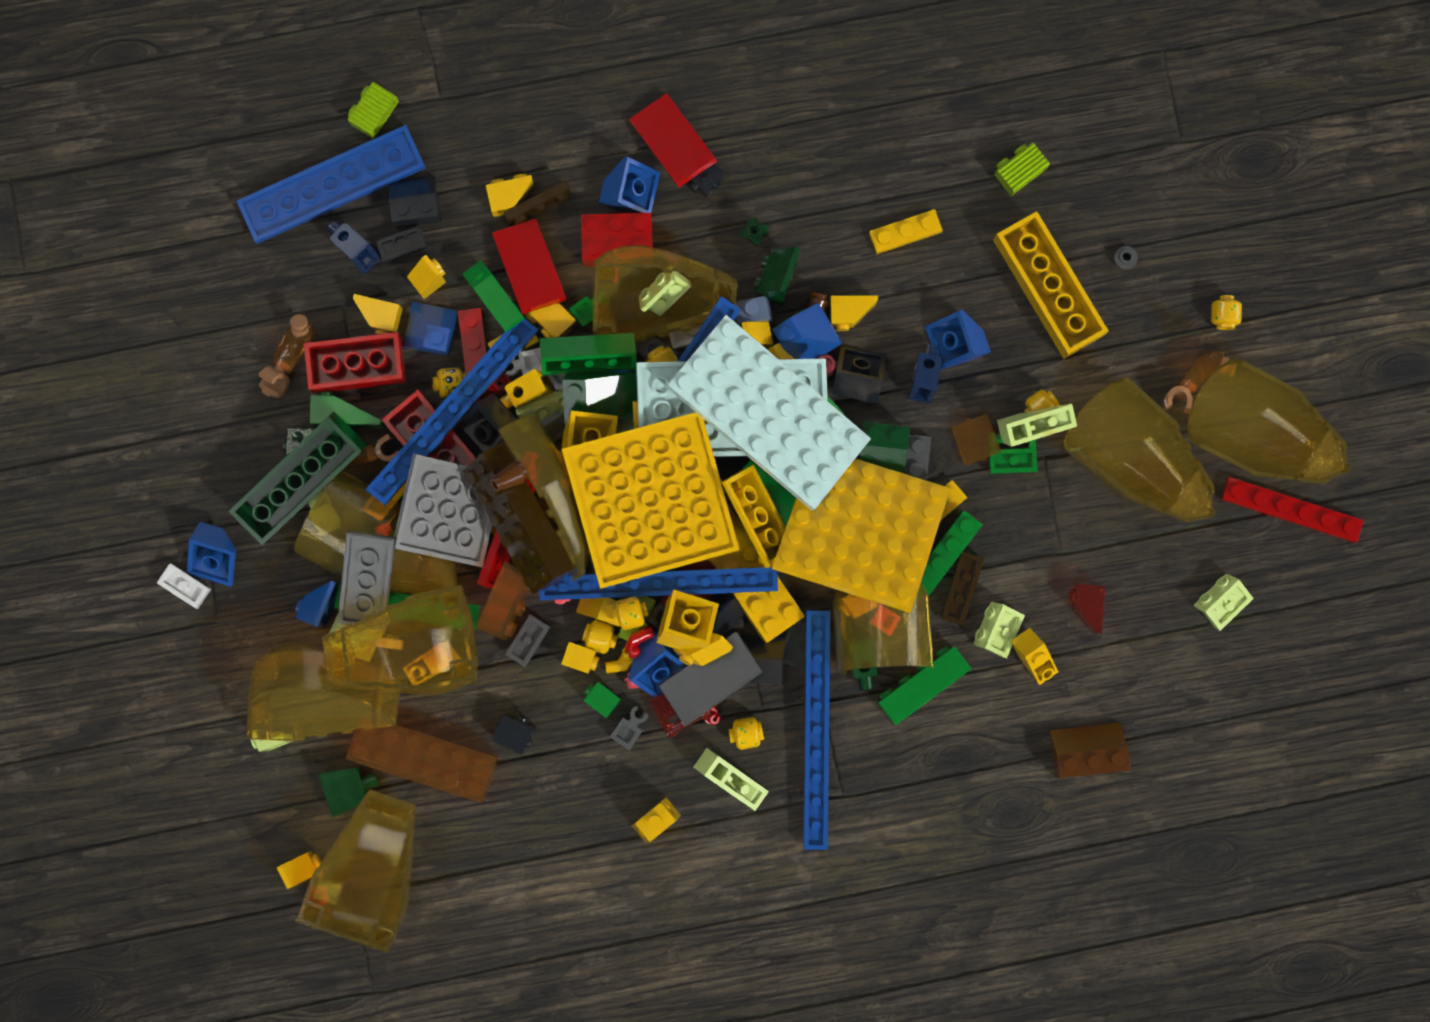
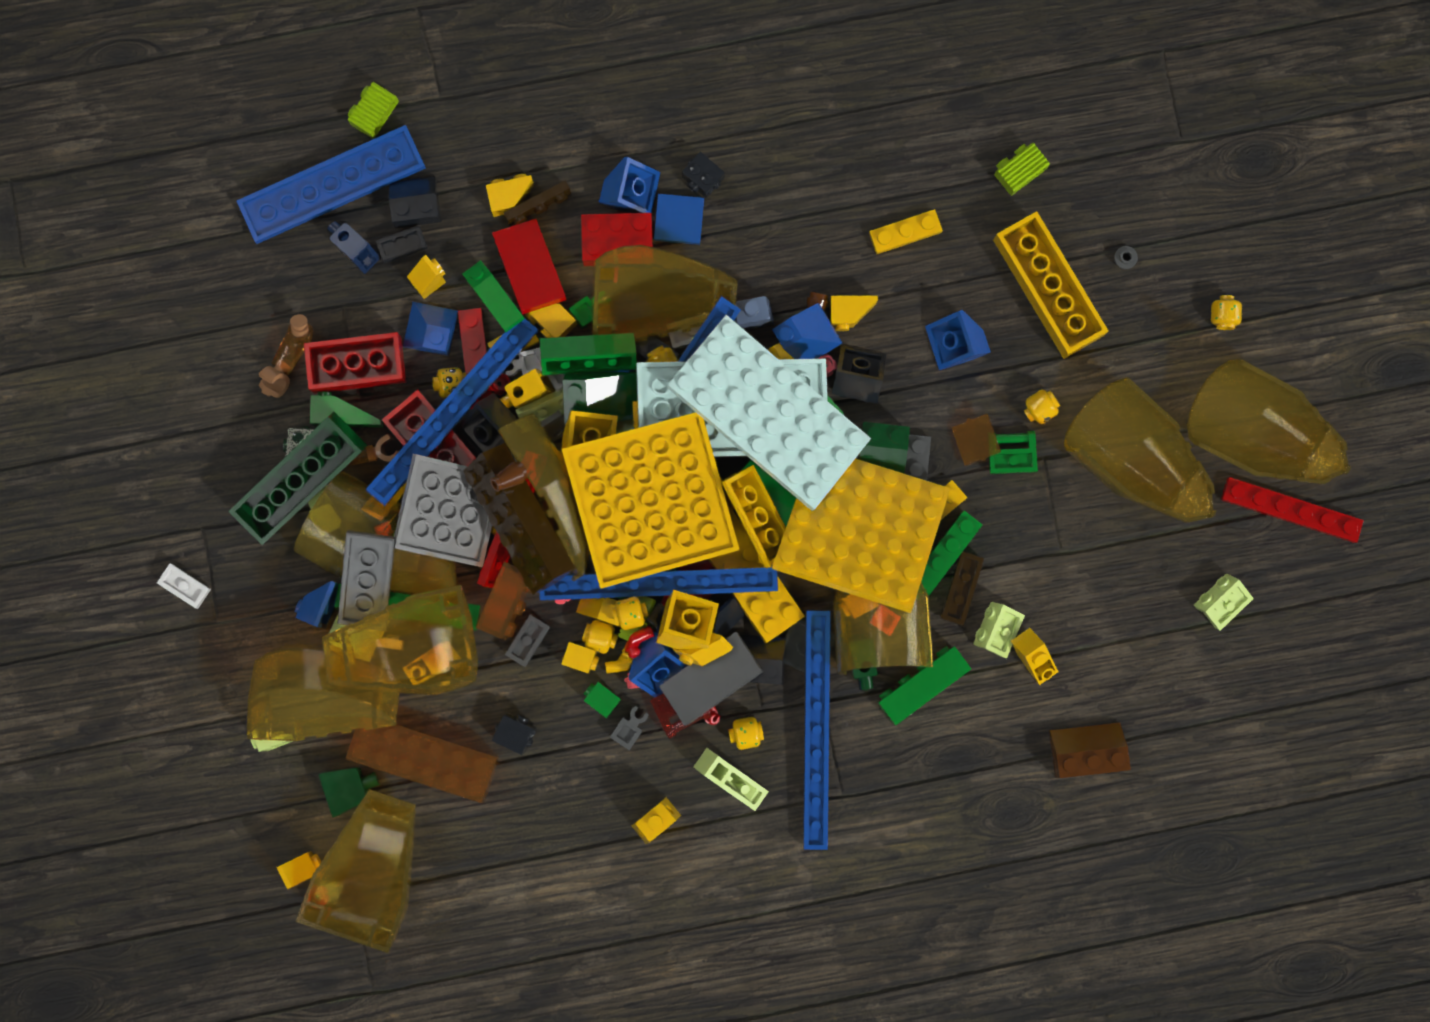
blue slope [187,522,236,587] -> none
yellow slope [353,294,403,335] -> none
red tile [629,93,717,188] -> none
yellowish green bracket [639,267,691,316] -> none
dark green plate [741,218,768,245] -> none
yellow slope [741,322,773,349] -> none
dark green slope [753,247,800,306] -> none
dark blue torso [908,344,942,404] -> none
yellowish green slope [997,403,1077,447] -> none
clear red slope [1068,584,1105,634] -> none
clear orange piece [1163,350,1237,414] -> none
none -> blue tile [654,194,704,245]

